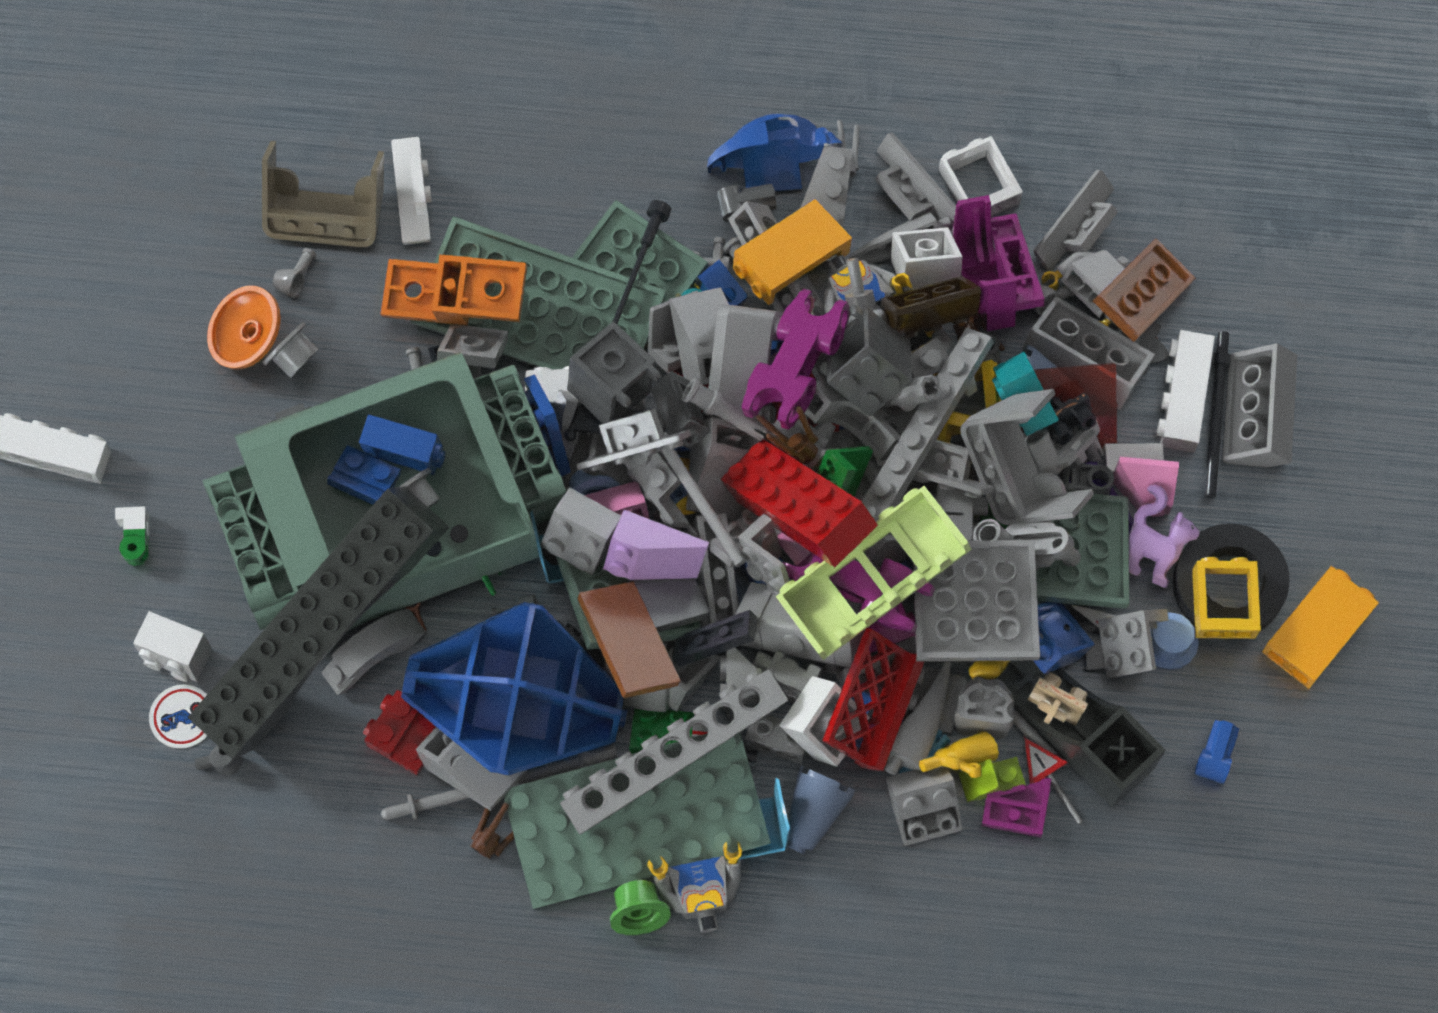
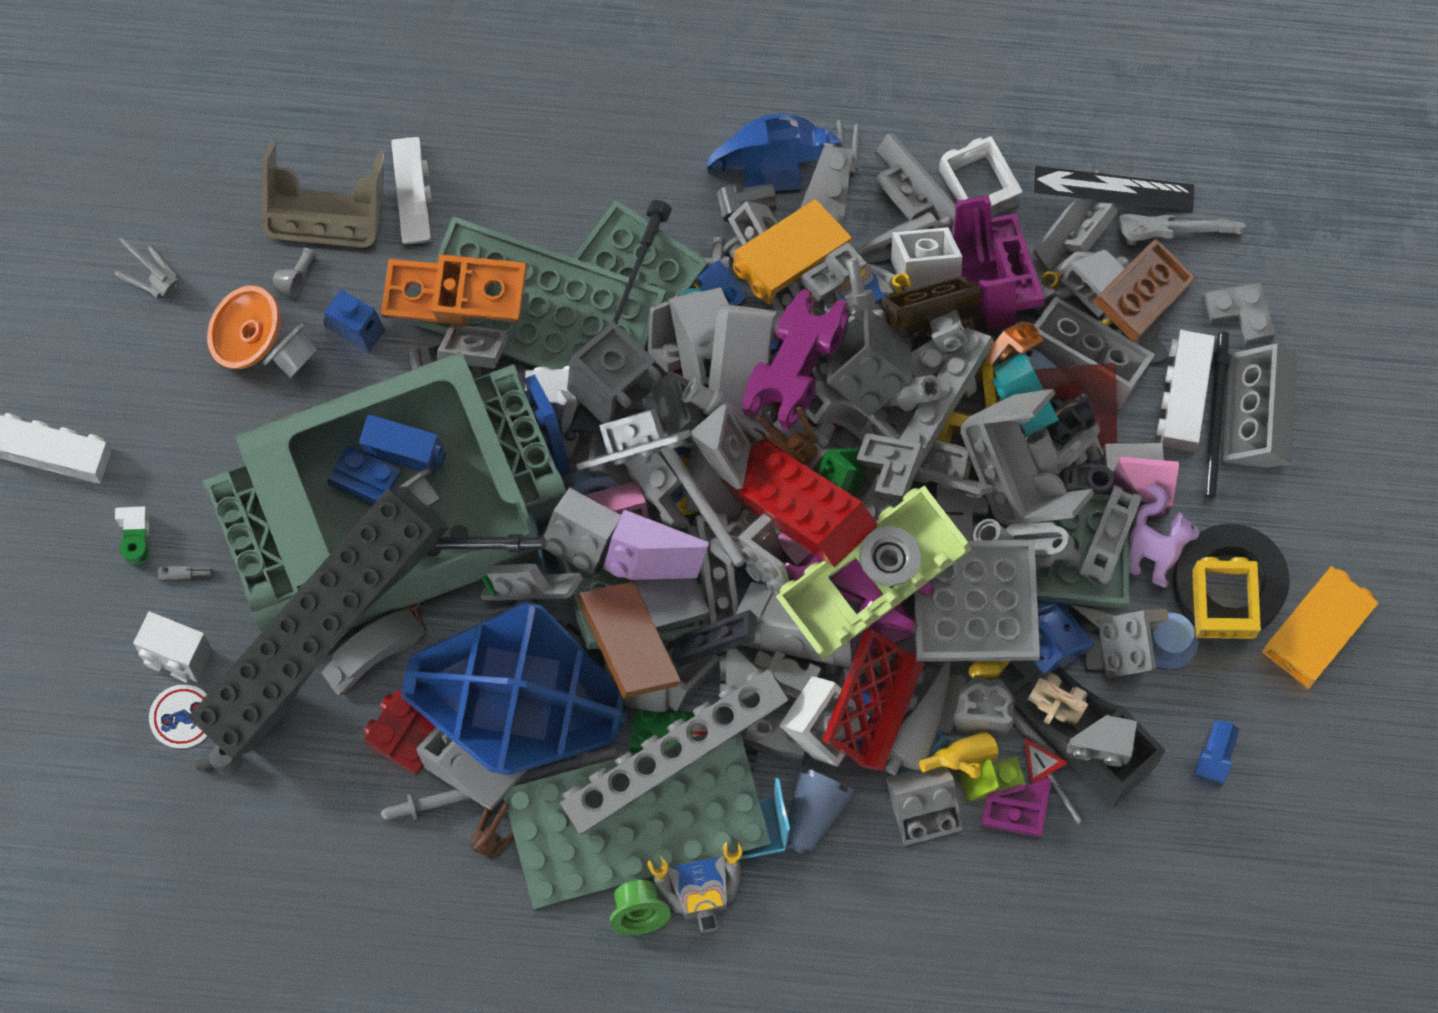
none -> light grey plant [115,237,180,298]
none -> light grey piece [158,566,213,580]
none -> blue torso [323,290,385,353]
none -> black bar [431,534,546,553]
none -> light grey bracket [480,564,583,600]
none -> light grey slope [691,404,751,489]
none -> light grey slope [800,243,867,302]
none -> light grey plate [857,433,924,501]
none -> light grey piece [859,526,921,586]
none -> light grey bracket [929,310,969,354]
none -> orange bracket [985,321,1044,365]
none -> black sticker [1034,166,1194,212]
none -> light grey slope [1066,715,1137,766]
none -> light grey plate [1079,485,1142,585]
none -> light grey piece [1119,214,1246,246]
none -> light grey plate [1203,282,1275,344]

